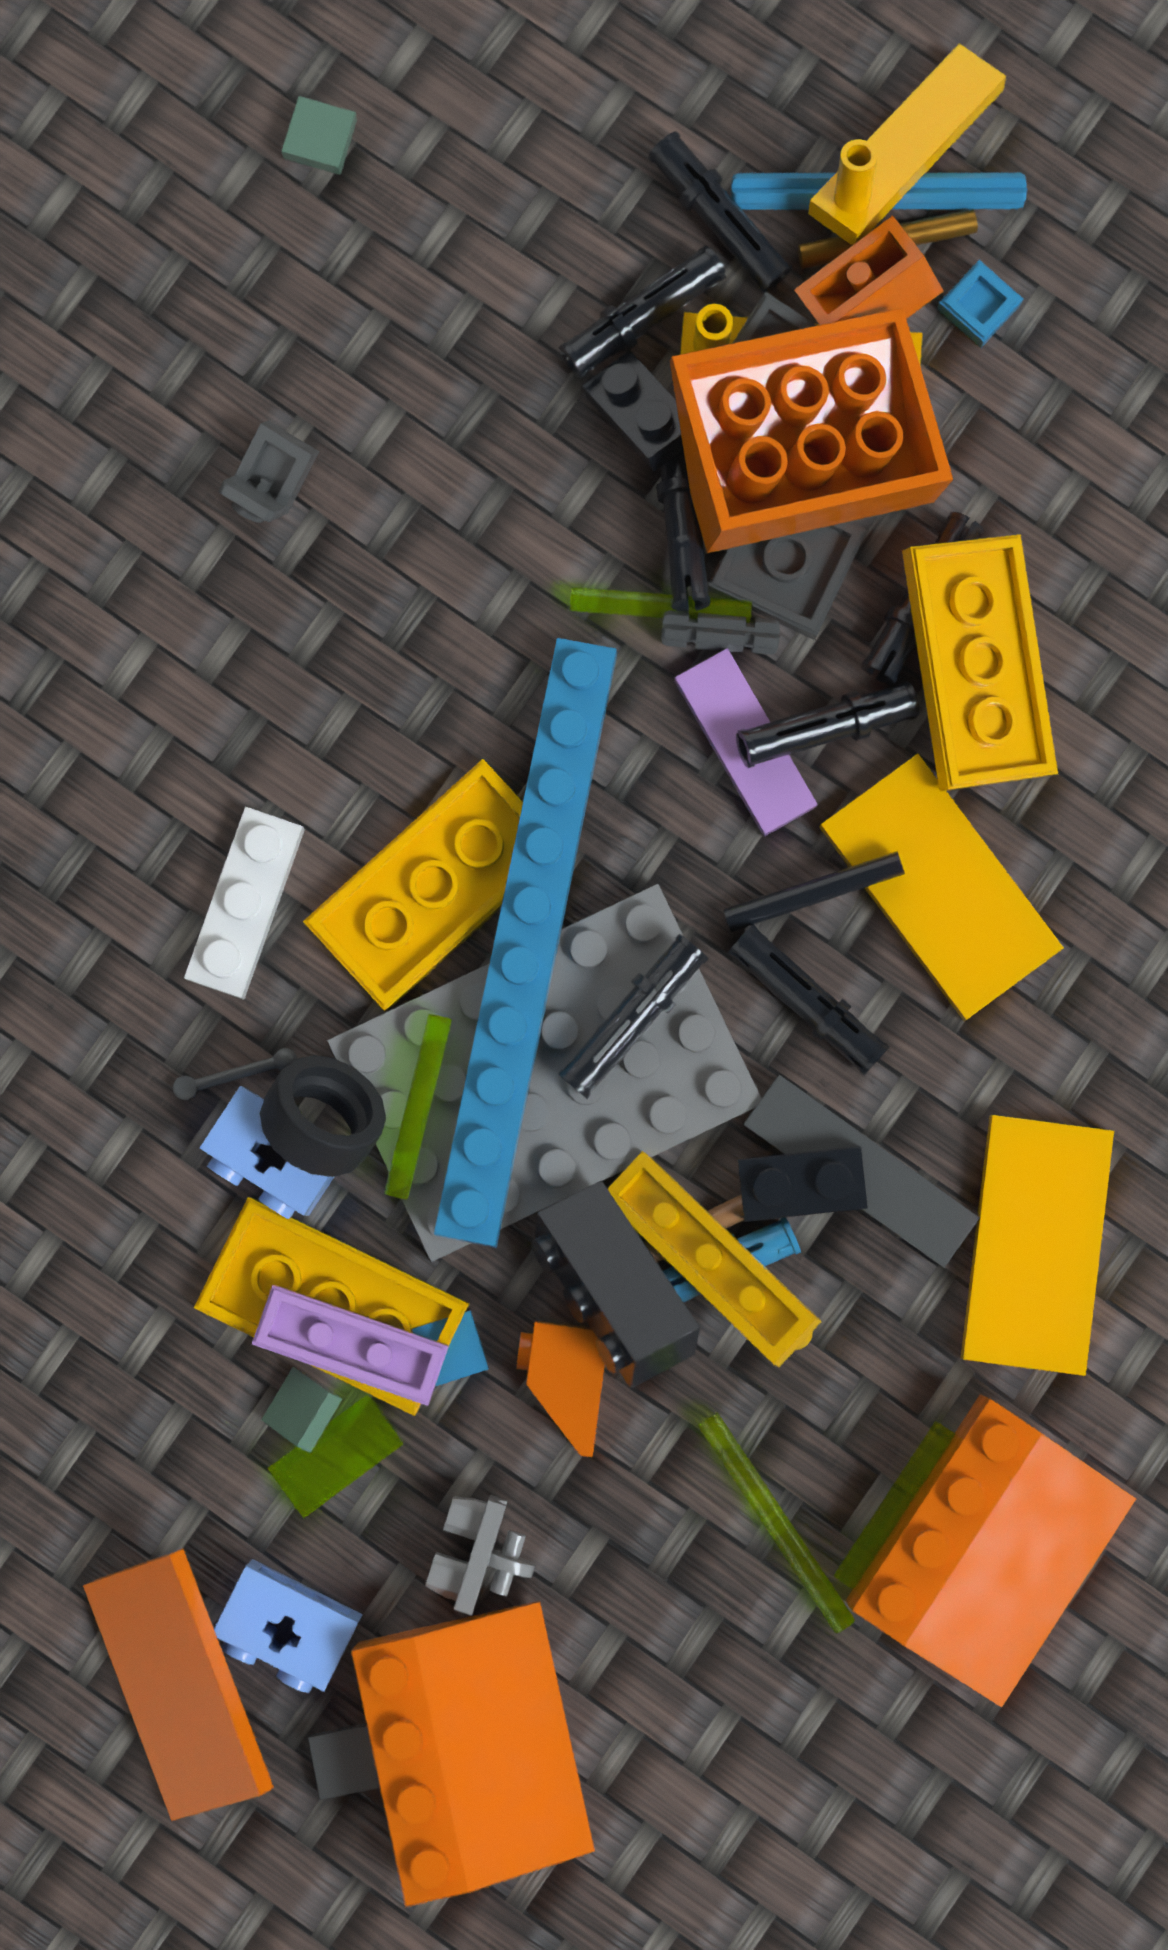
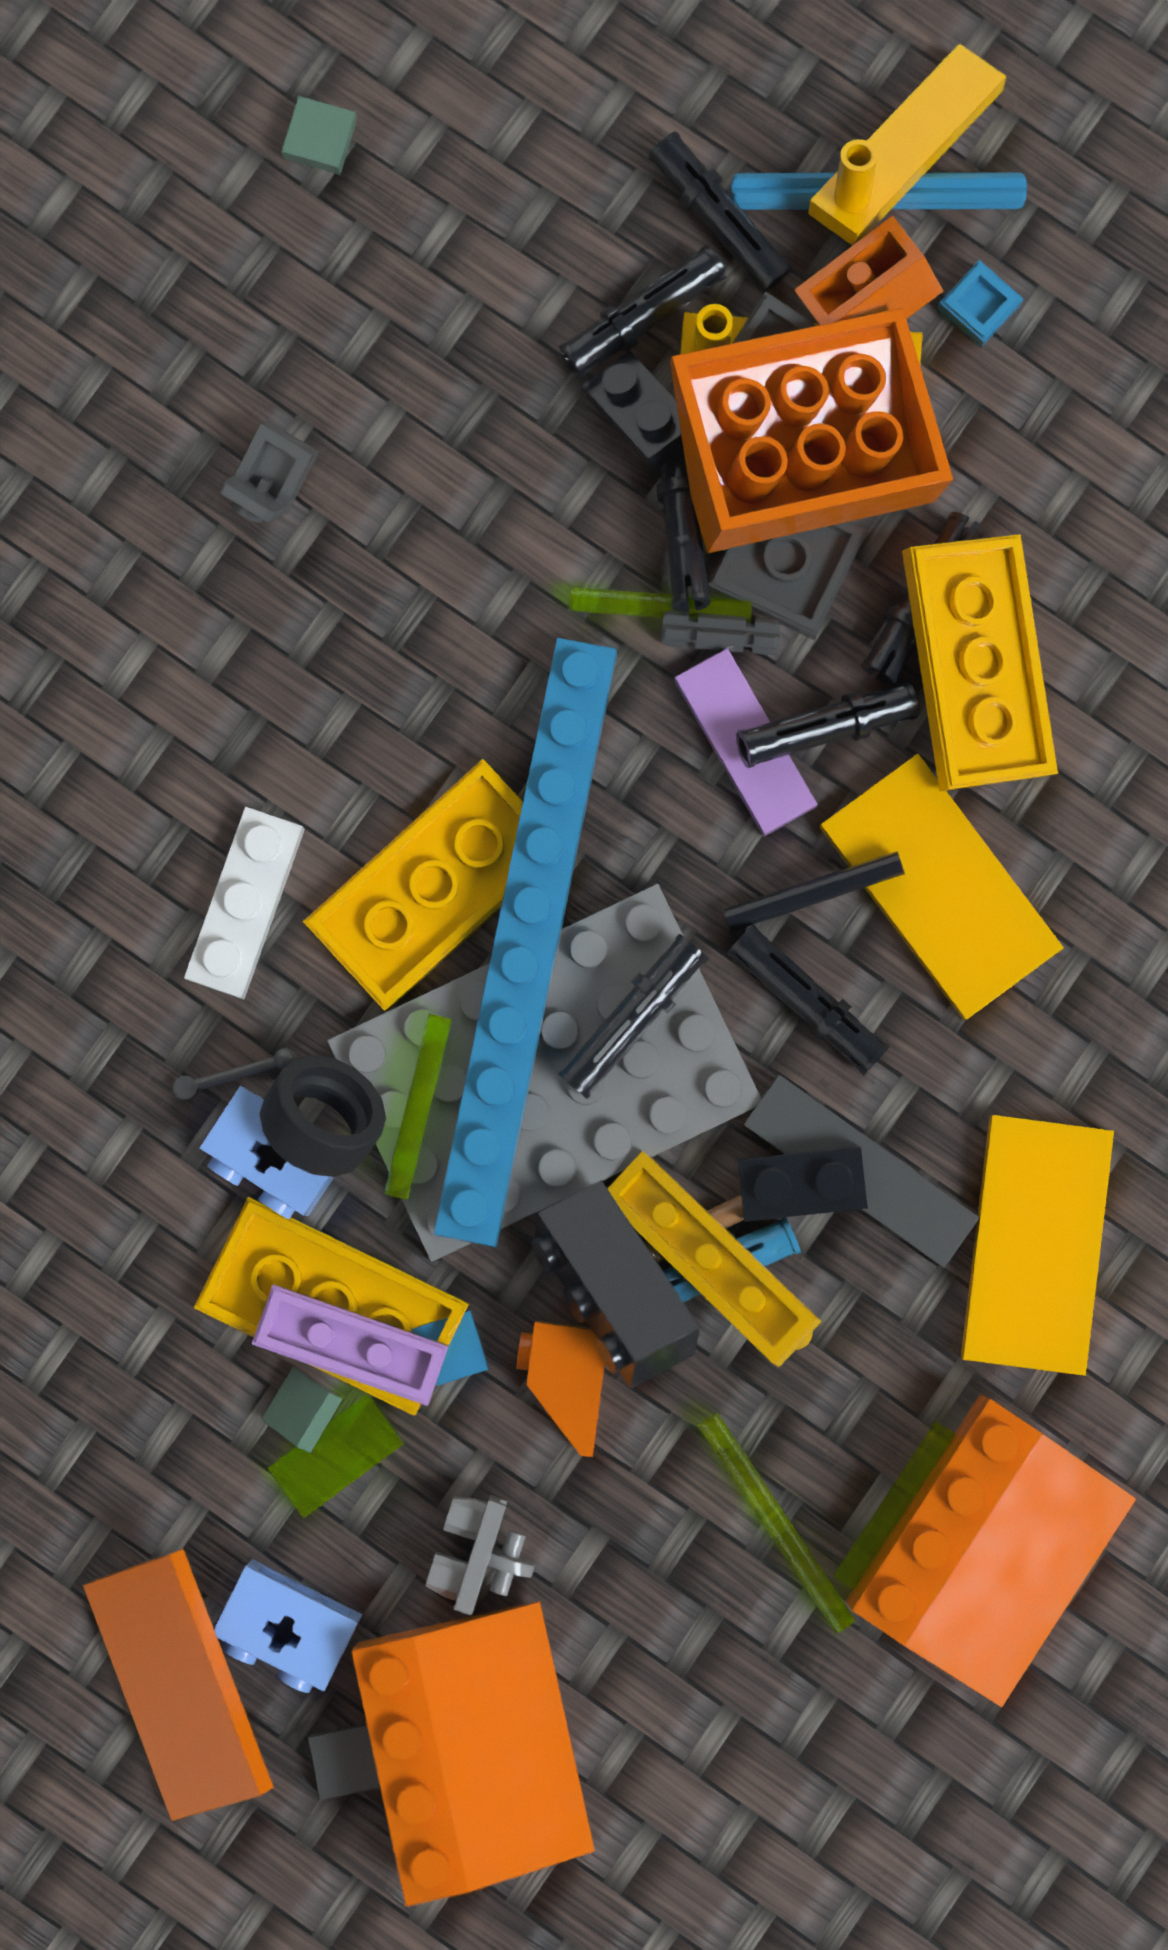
pearl gold bar [798,209,978,269] -> none

